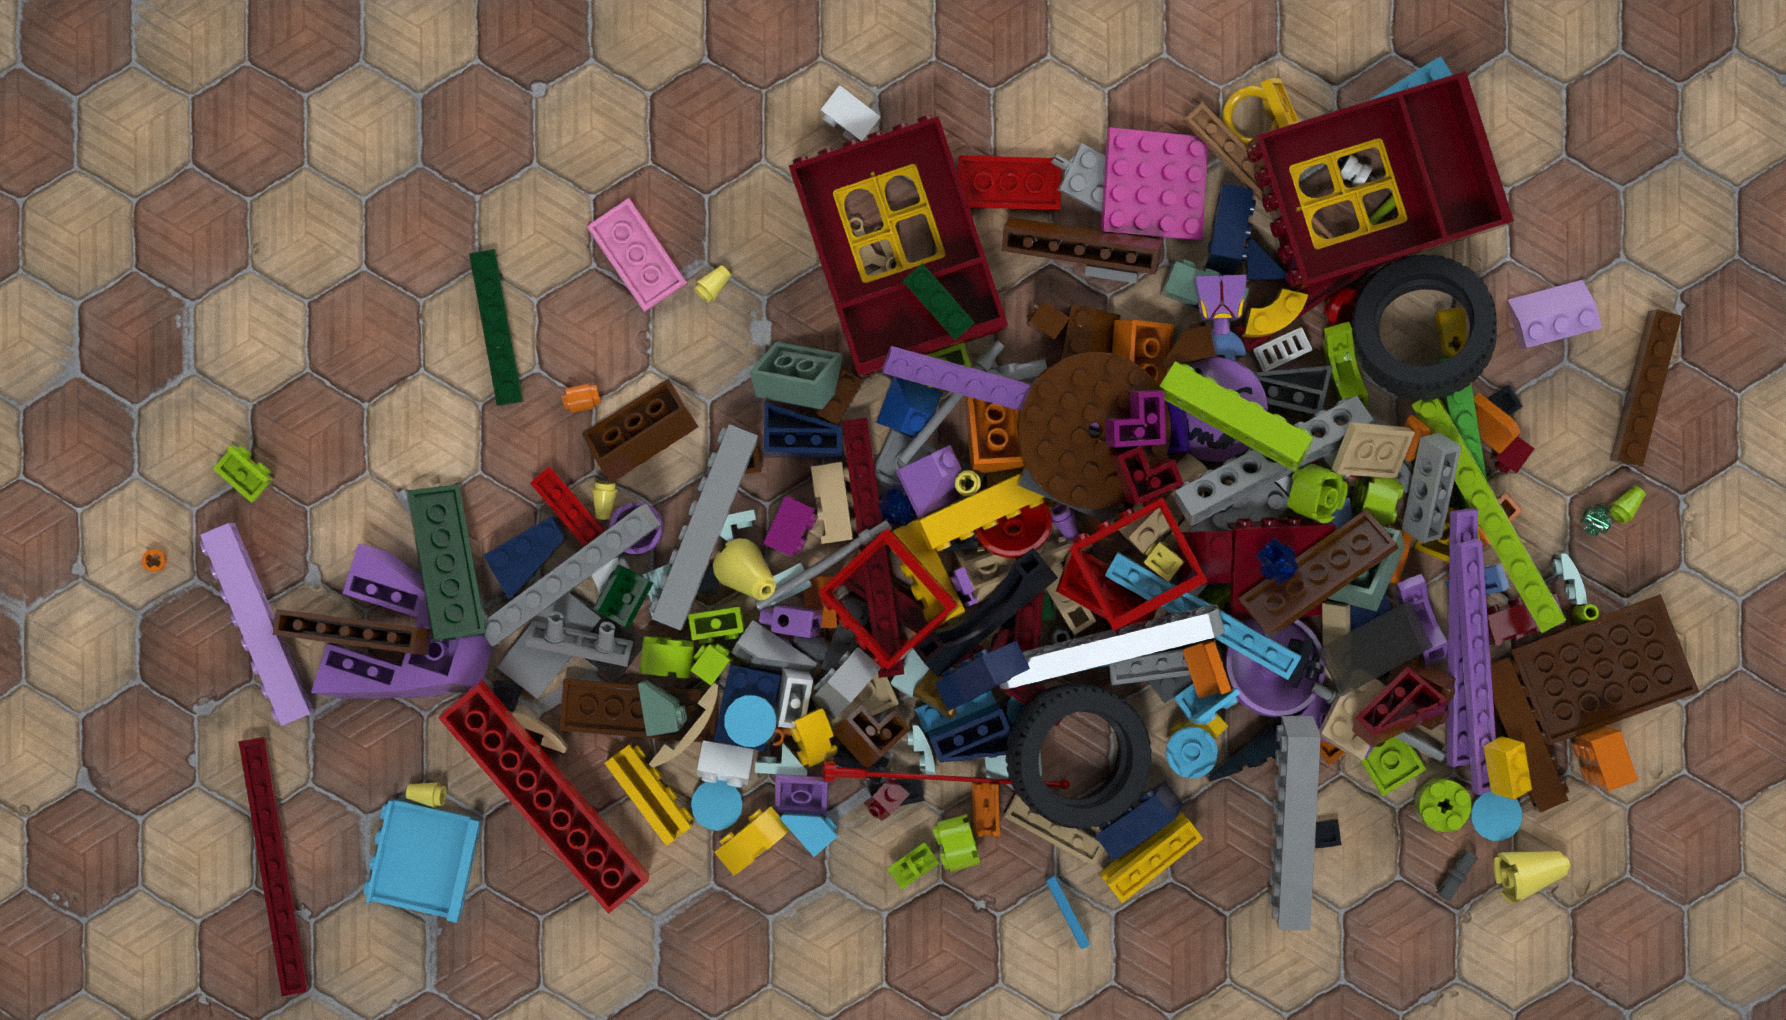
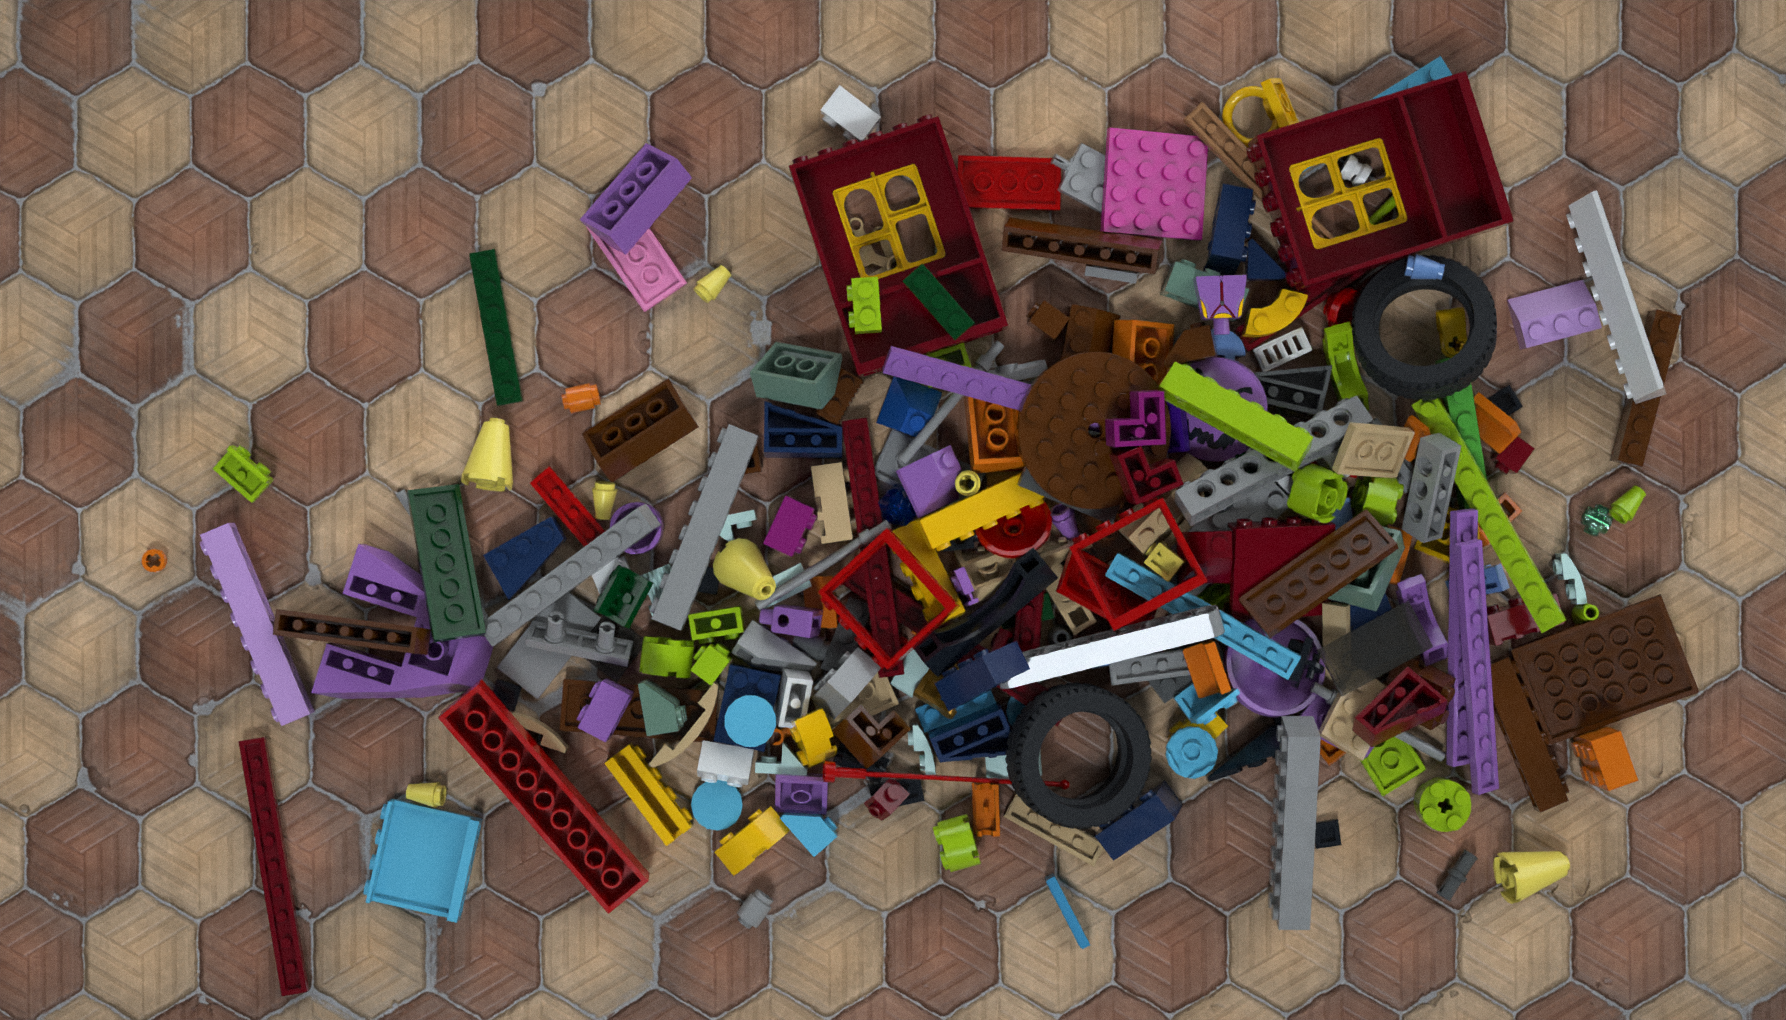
lime hips [887,841,940,890] -> none
yellow brick [1098,811,1203,903] -> none
clear blue brick [1256,538,1299,585] -> none
medium azure tile [1470,791,1522,841] -> none
yellow brick [1483,736,1532,800] -> none
none -> light yellow cone [461,418,513,492]
none -> medium lavender brick [577,678,635,742]
none -> medium lavender slope [580,143,692,255]
none -> light grey brick [736,889,773,929]
none -> lime brick [847,277,882,334]
none -> medium blue cone [1404,254,1445,280]
none -> white slope [1566,190,1666,404]

